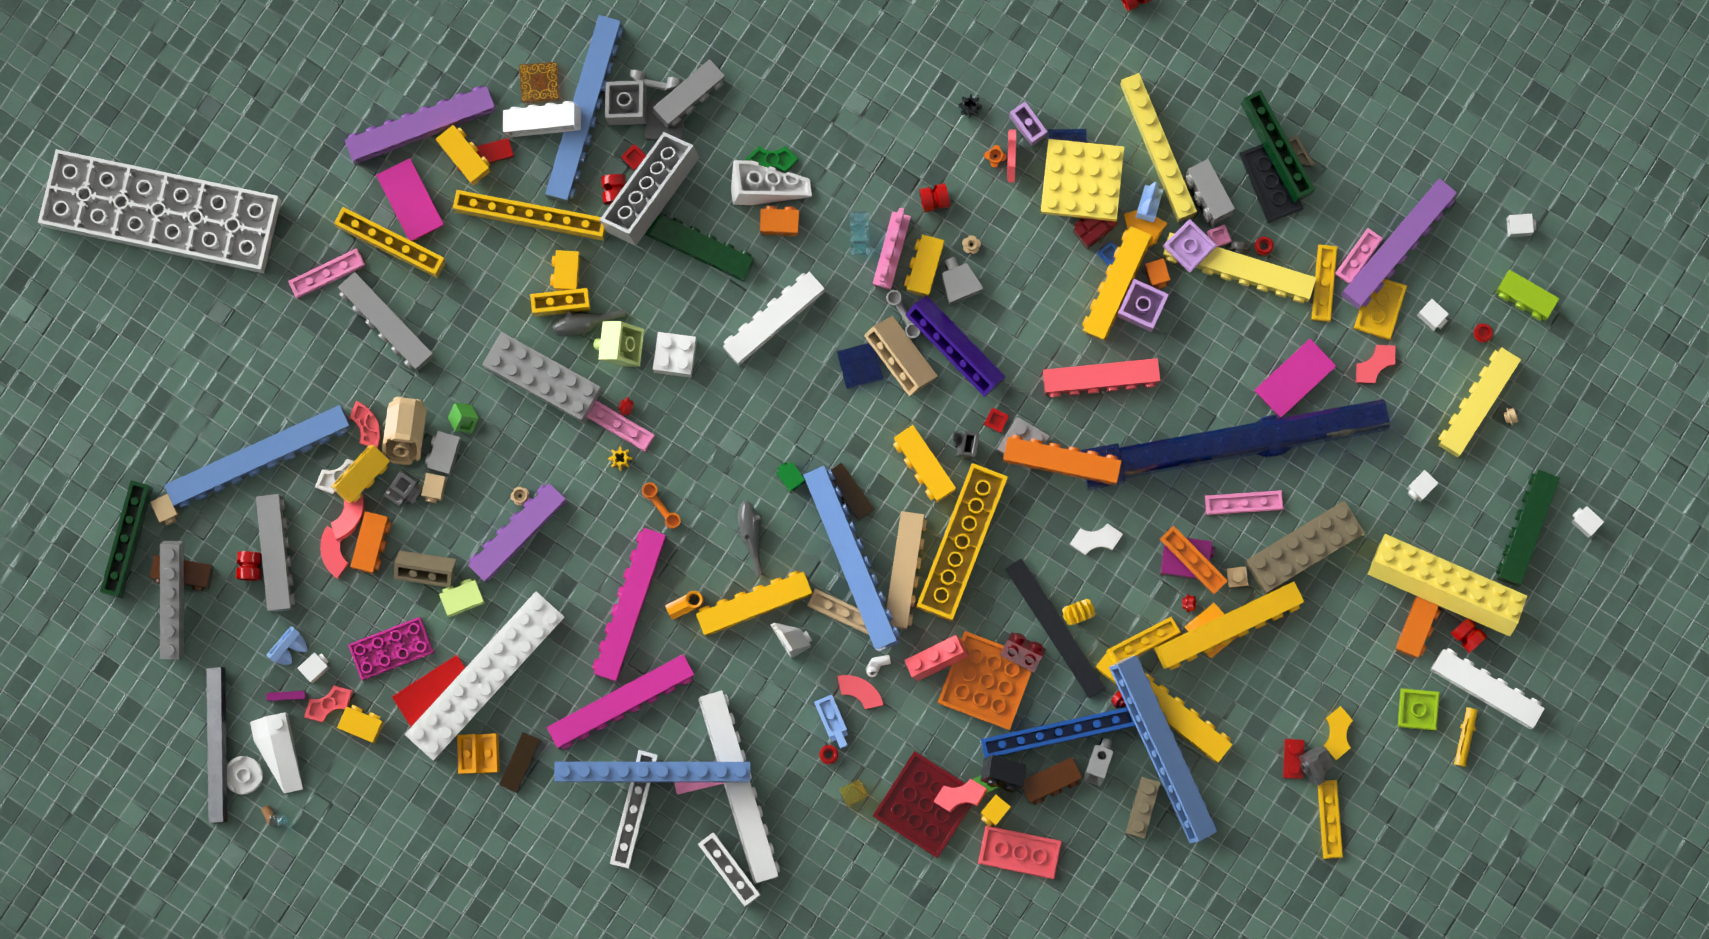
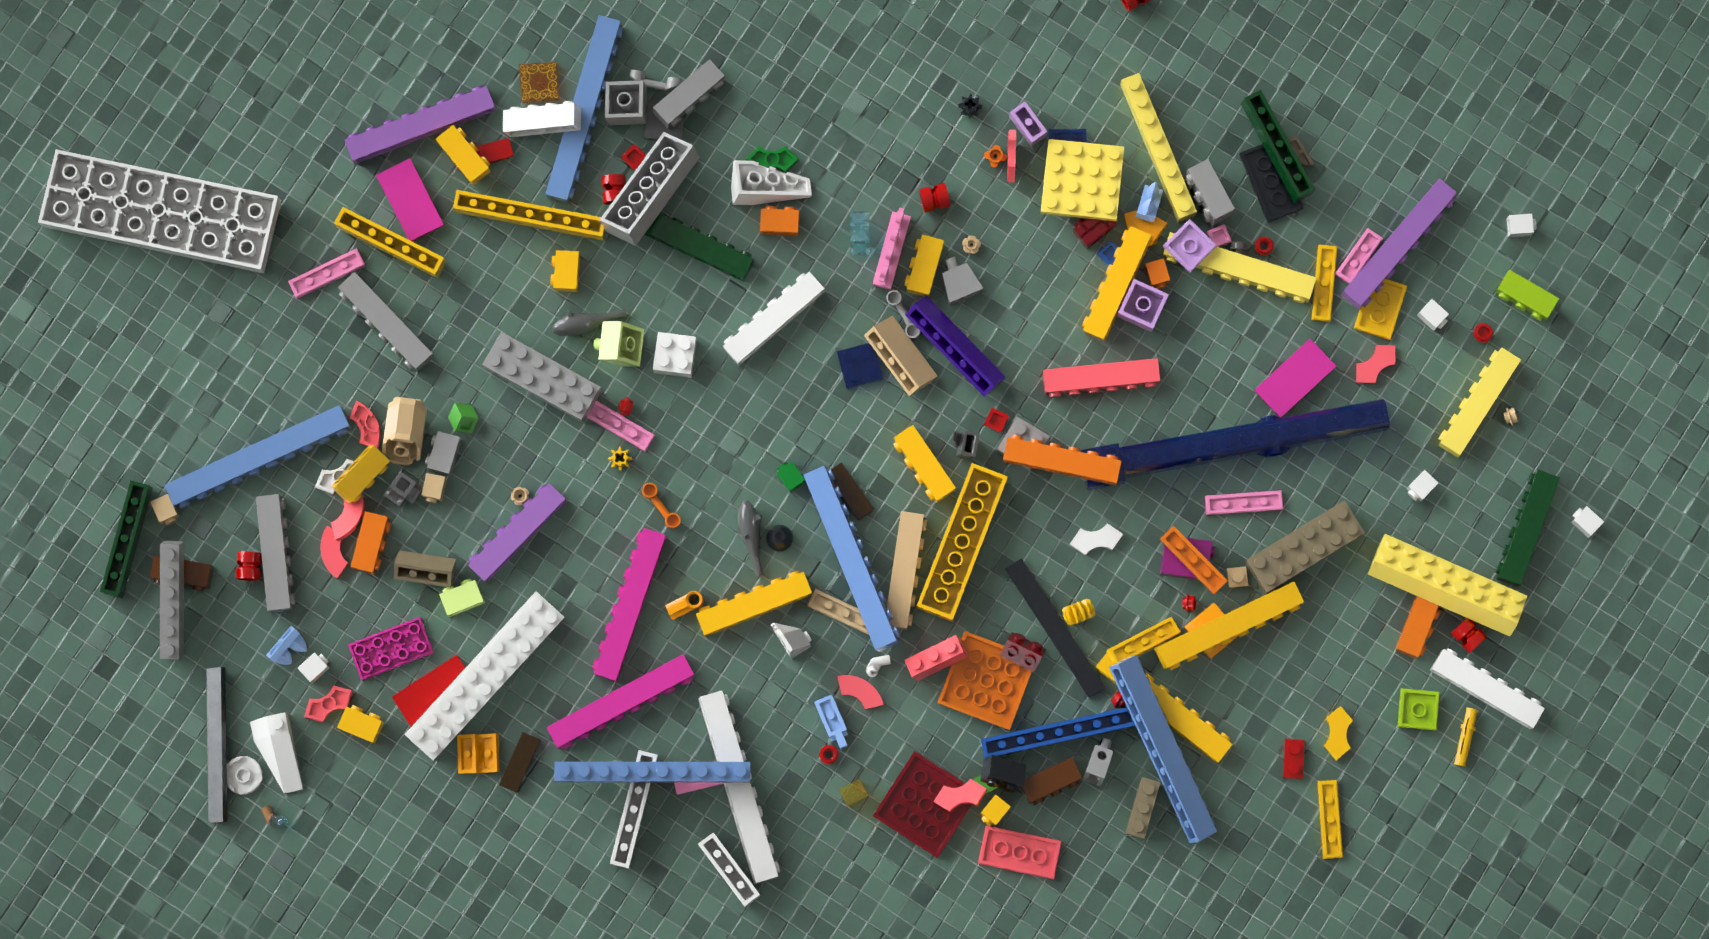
magenta tile [266,691,308,702] -> none
yellow brick [530,288,591,317] -> none
flat silver brick [1299,746,1334,786] -> none
none -> black brick [766,525,793,551]

